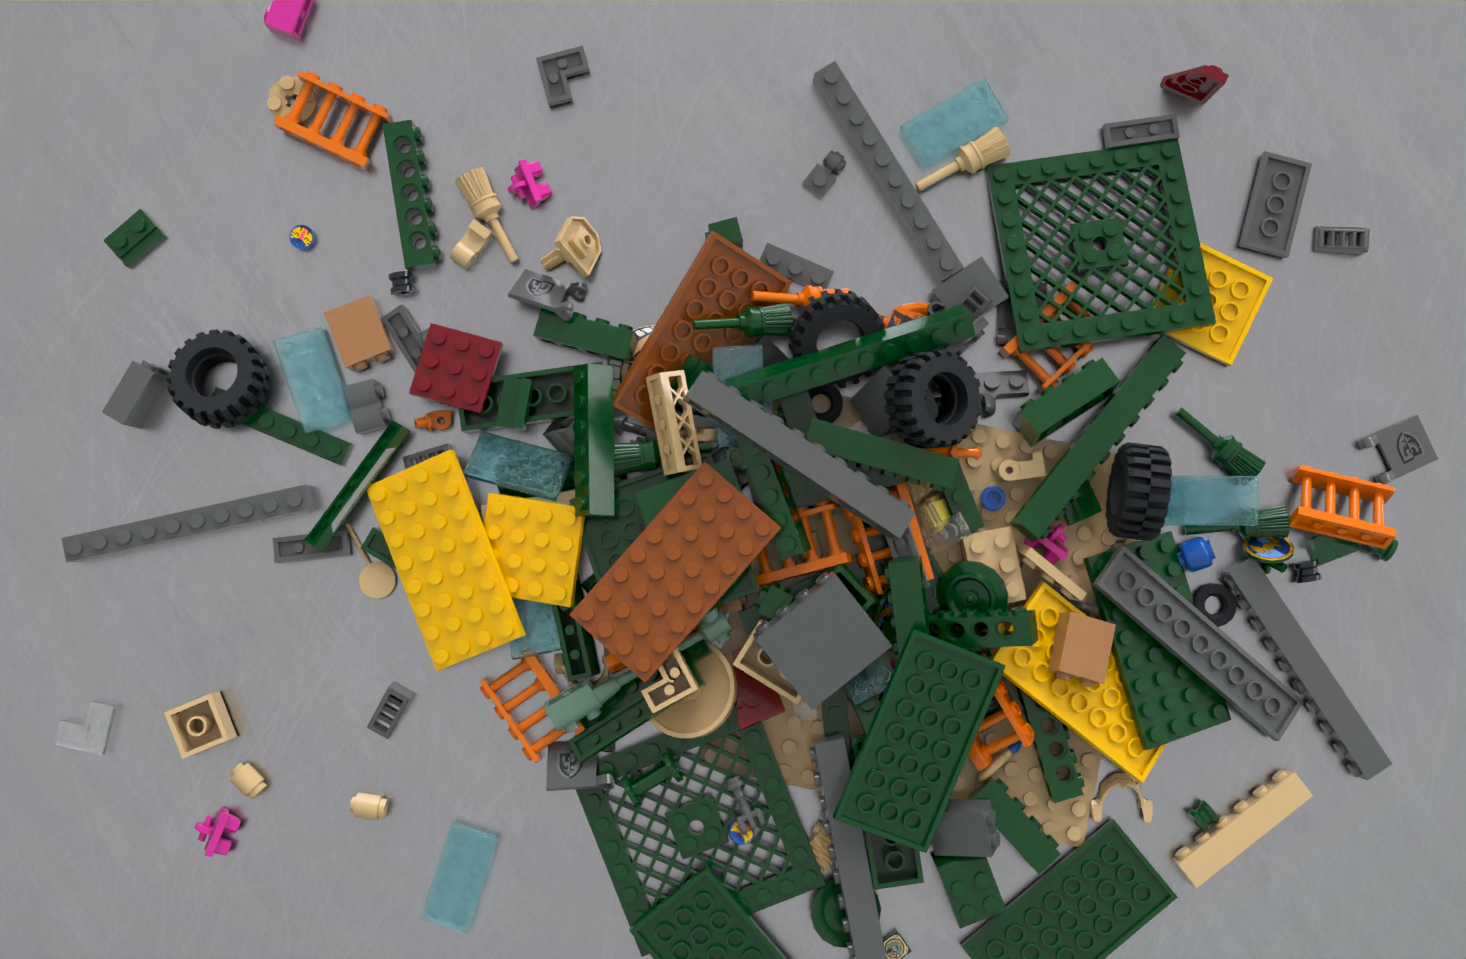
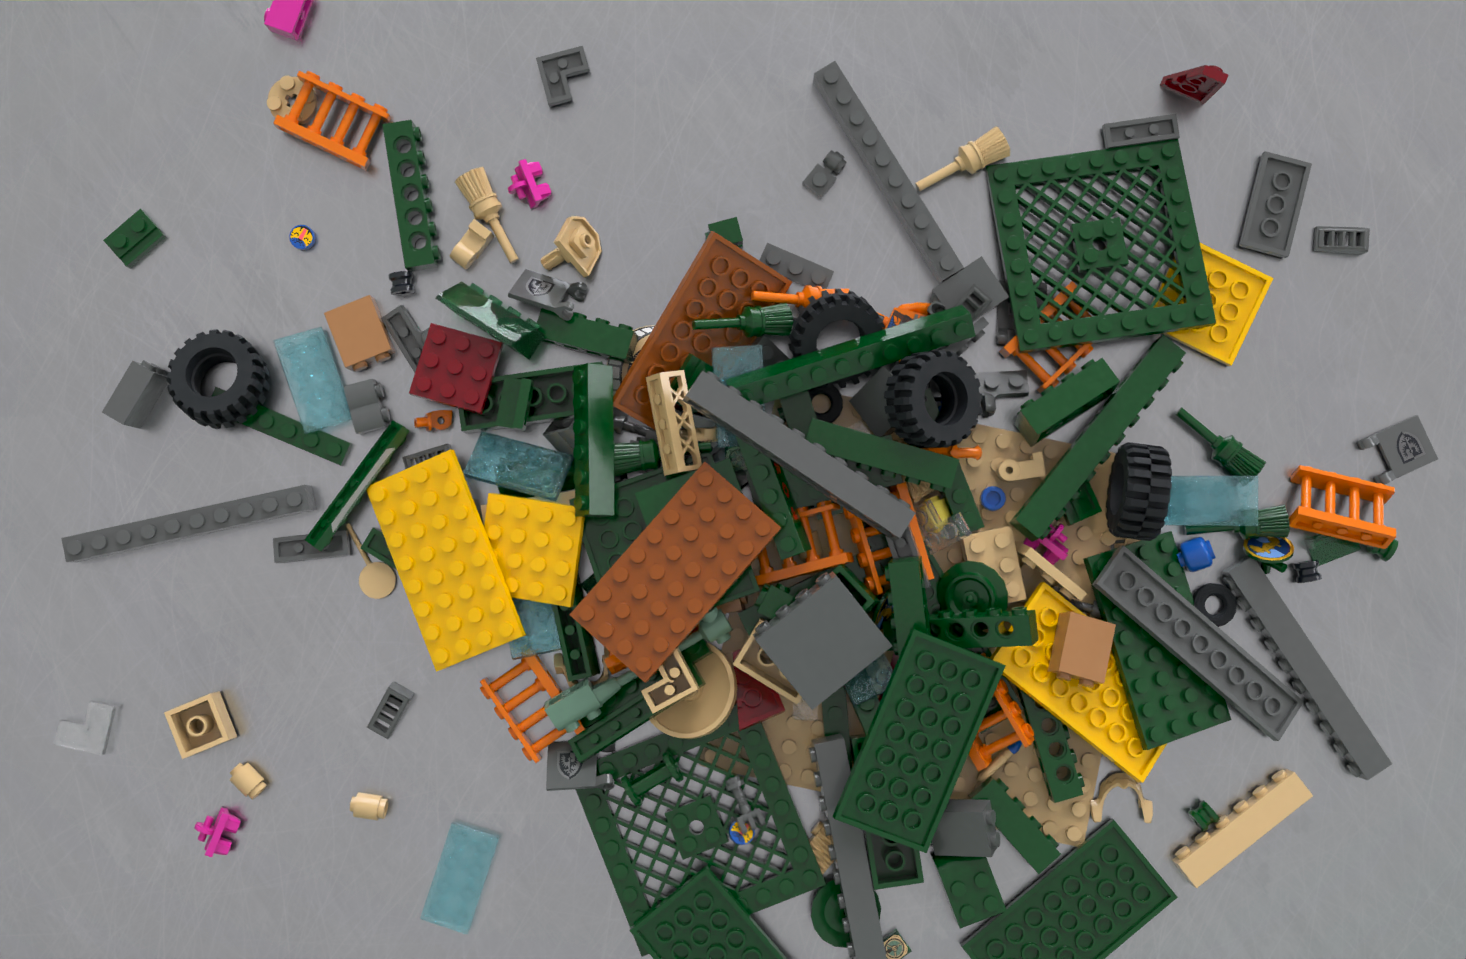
clear light blue tile [900,77,1009,169] -> none
none -> clear green slope [435,281,545,360]

